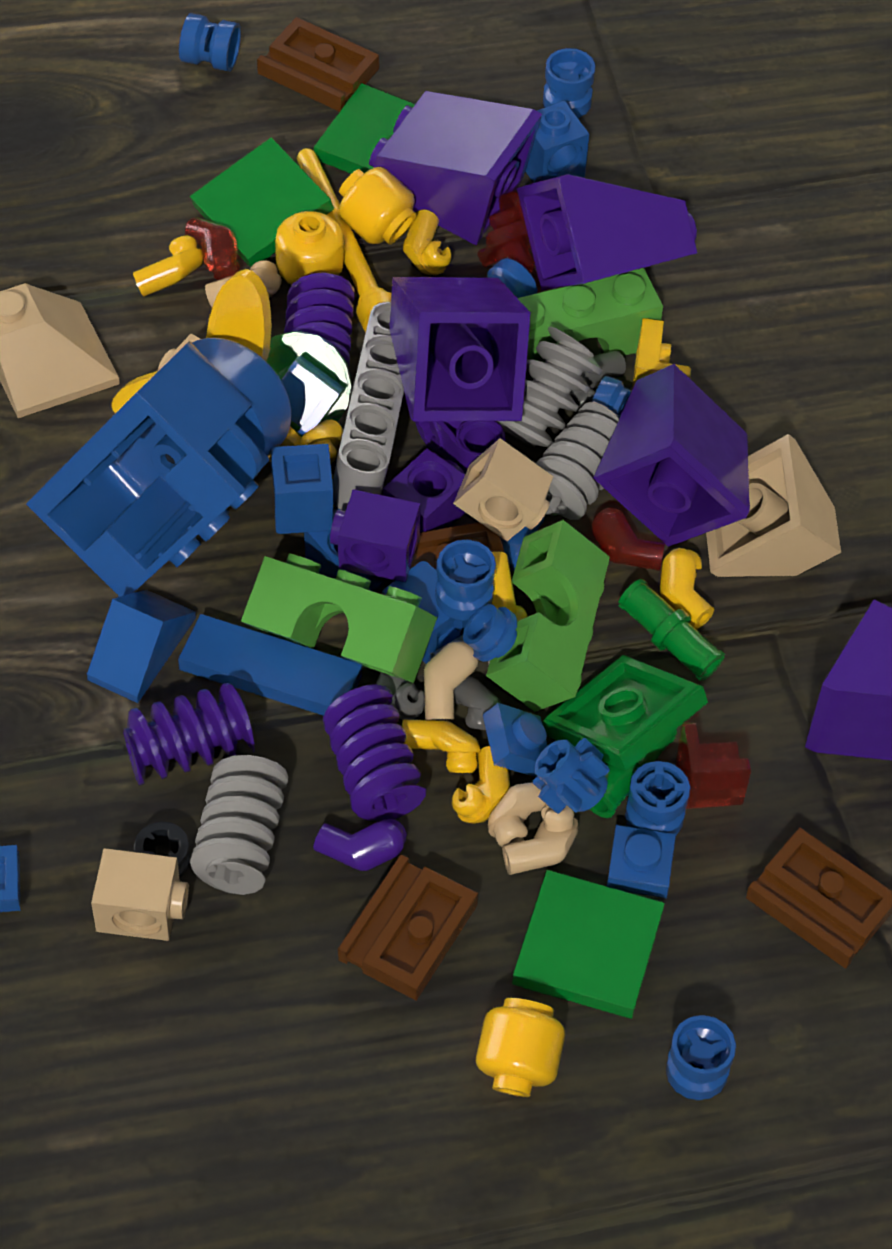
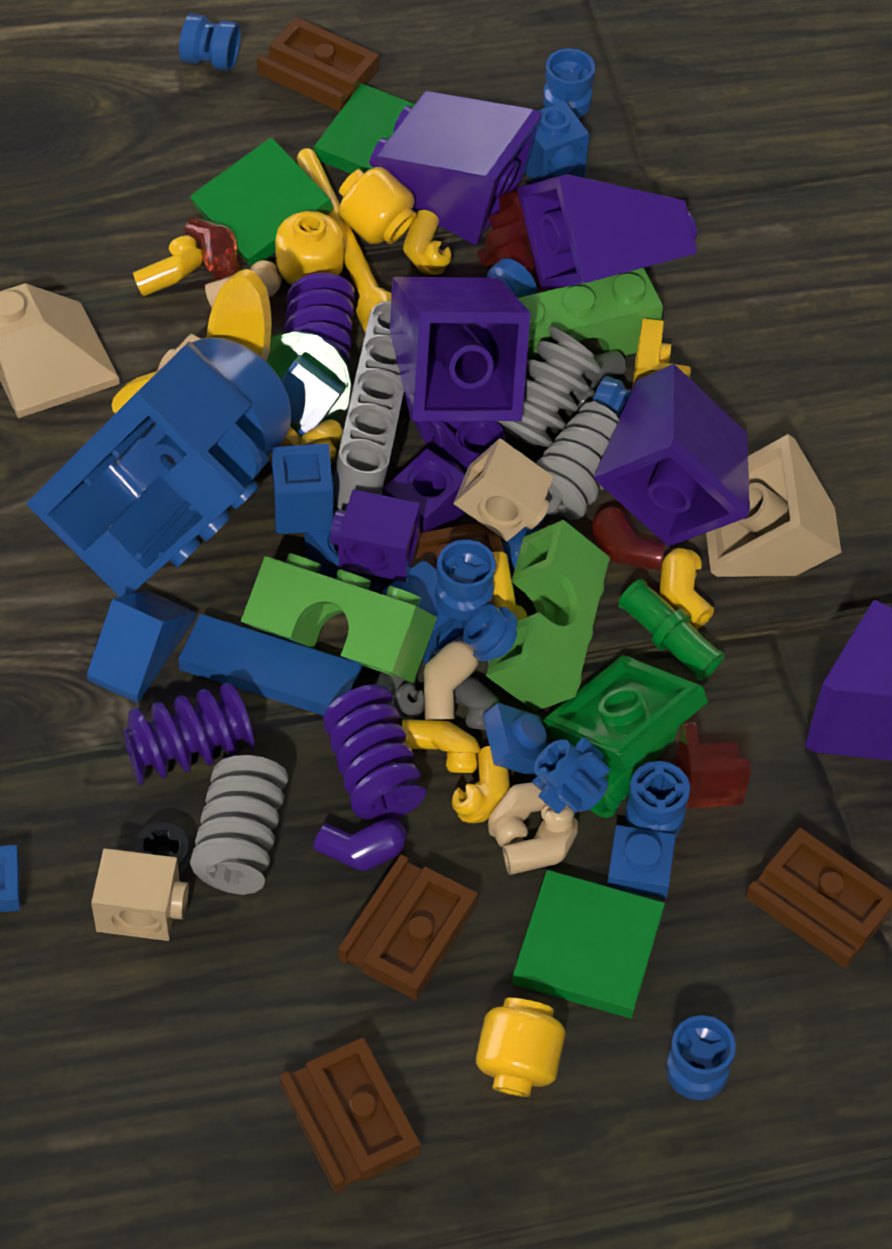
none -> reddish brown plate [279,1037,421,1195]

